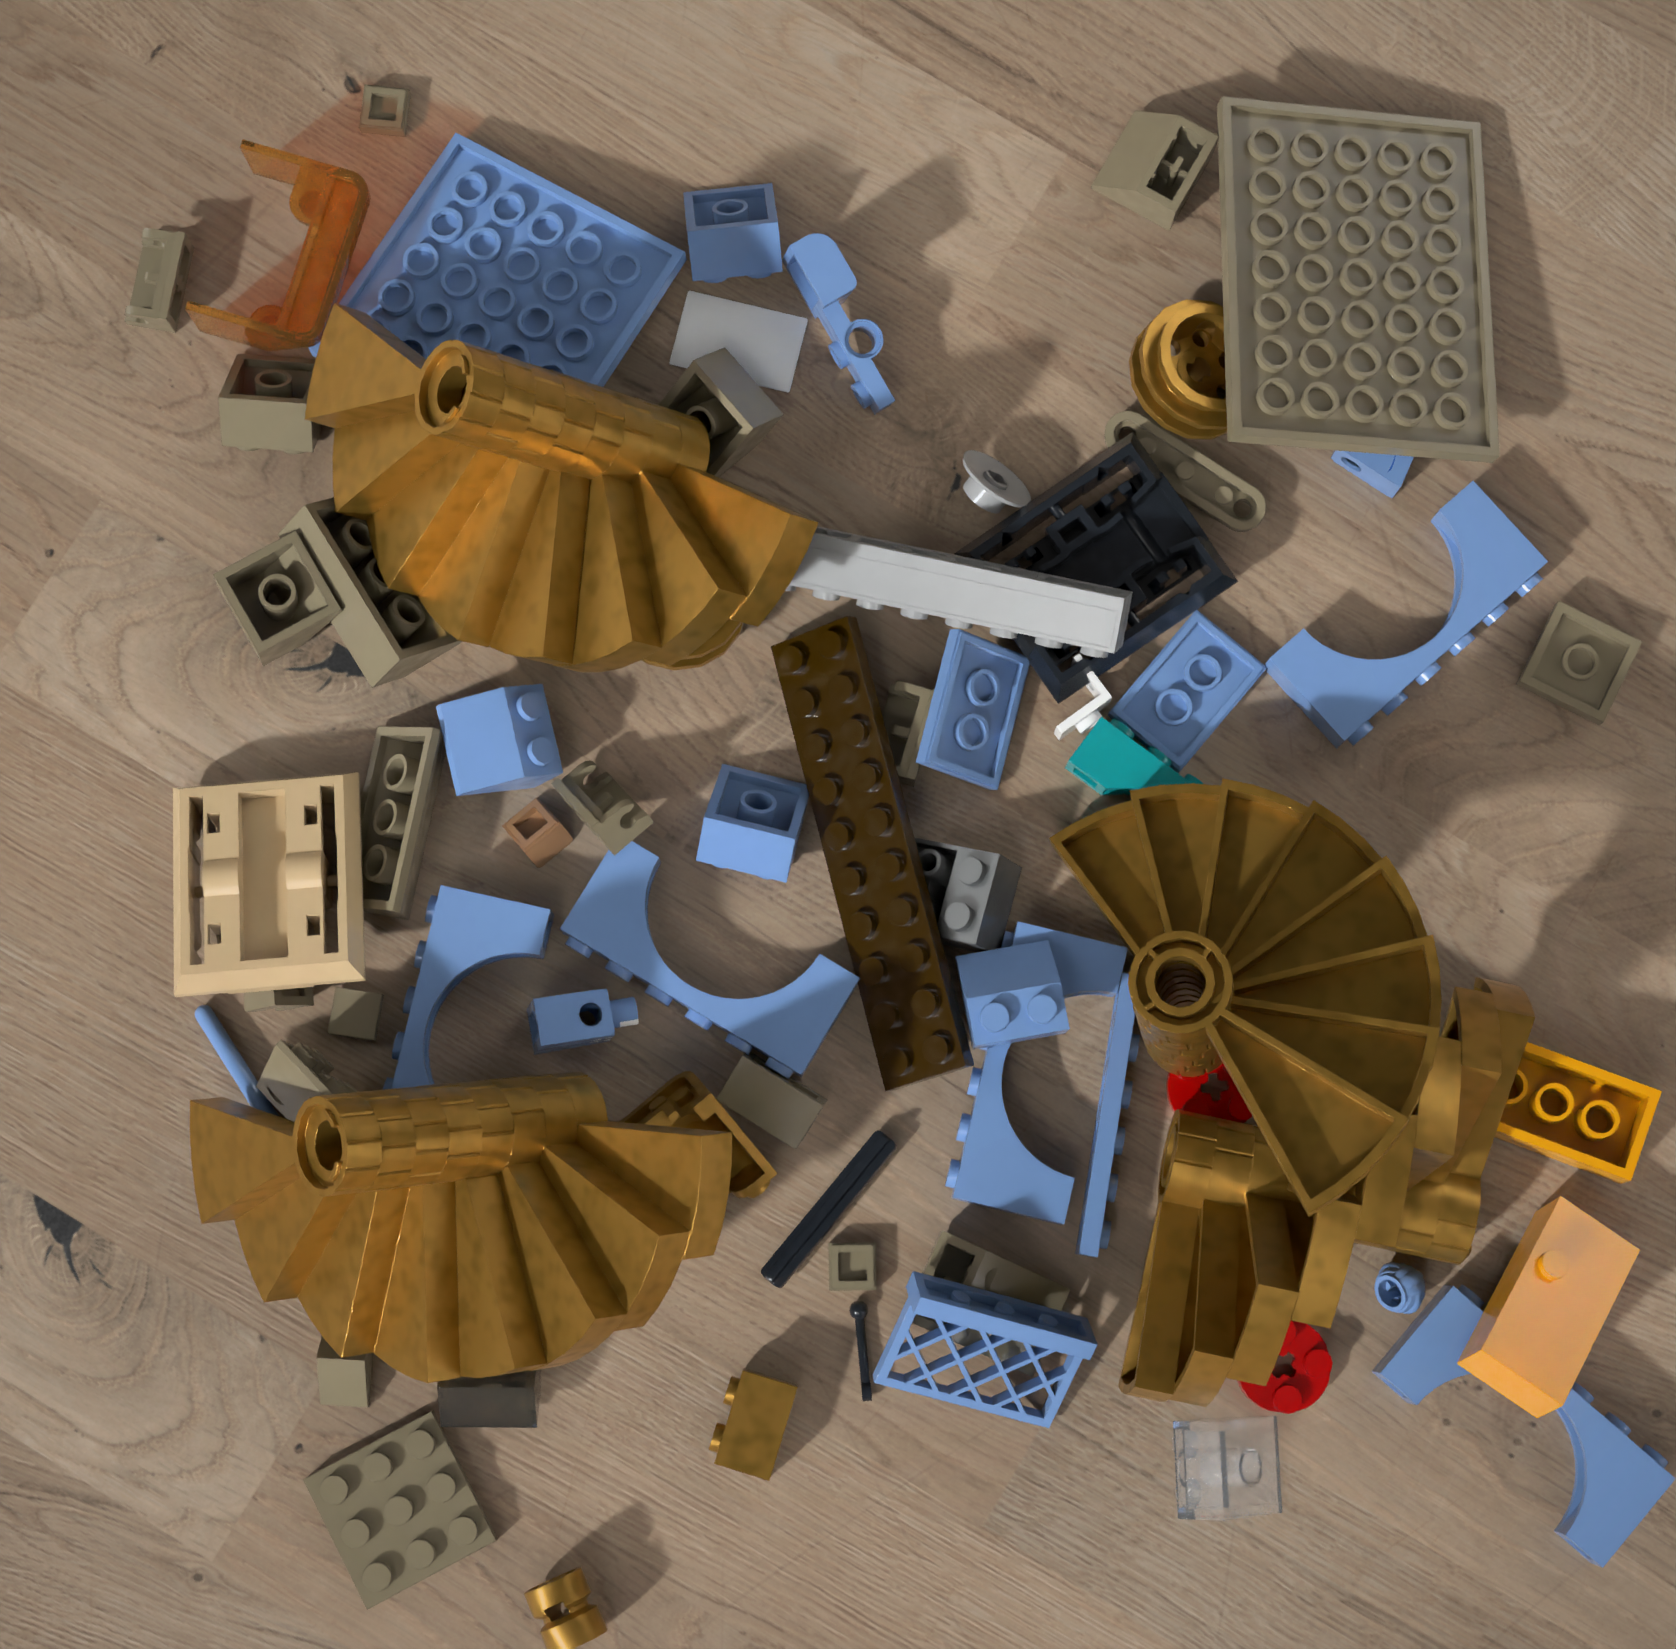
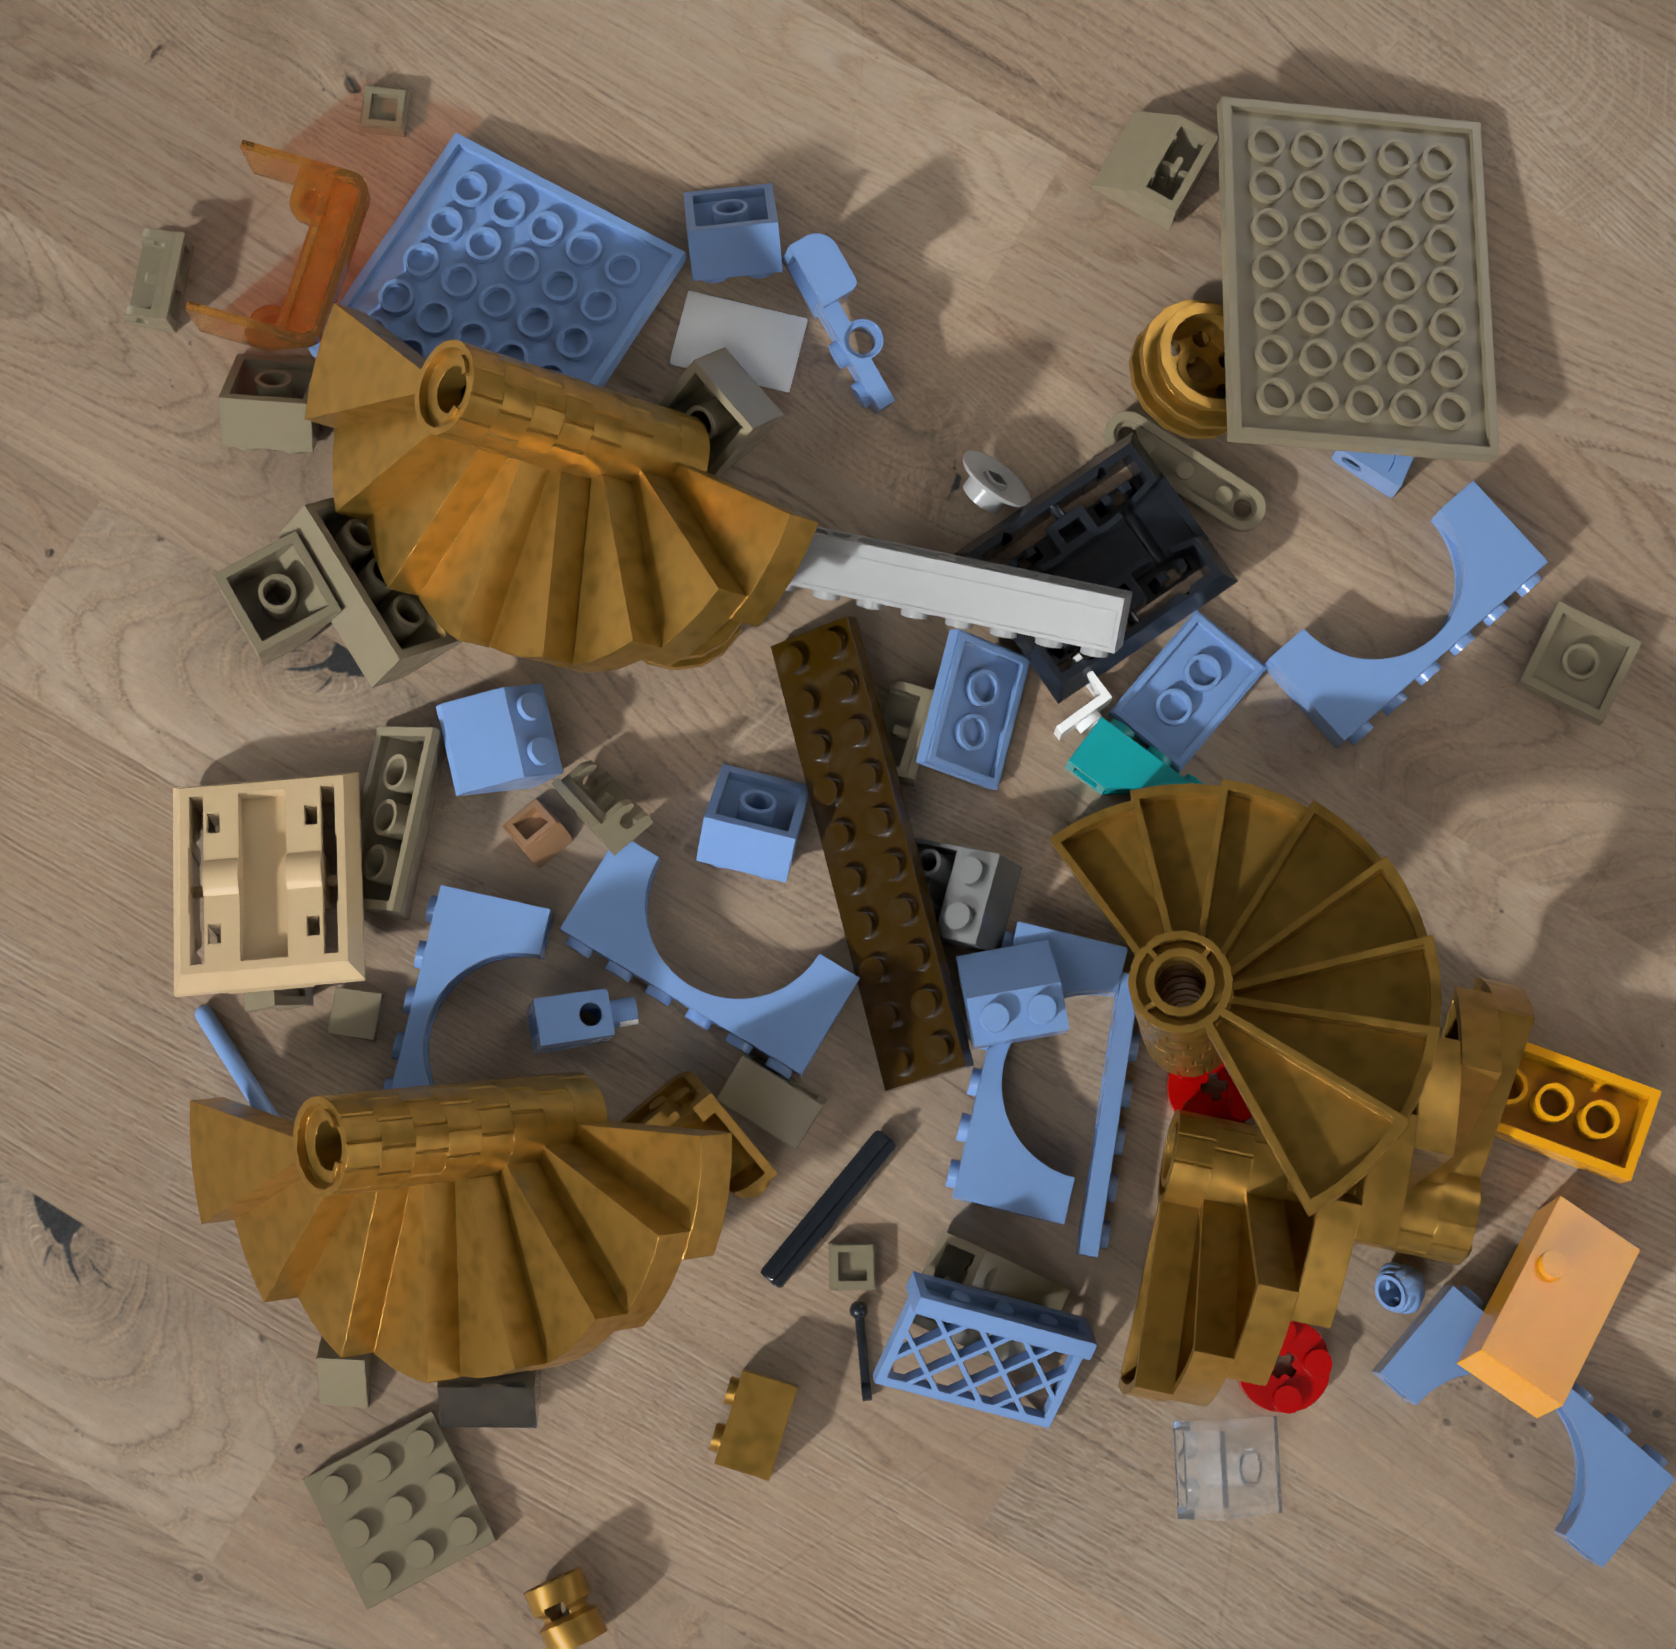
dark tan slope [256,1040,358,1122] -> none

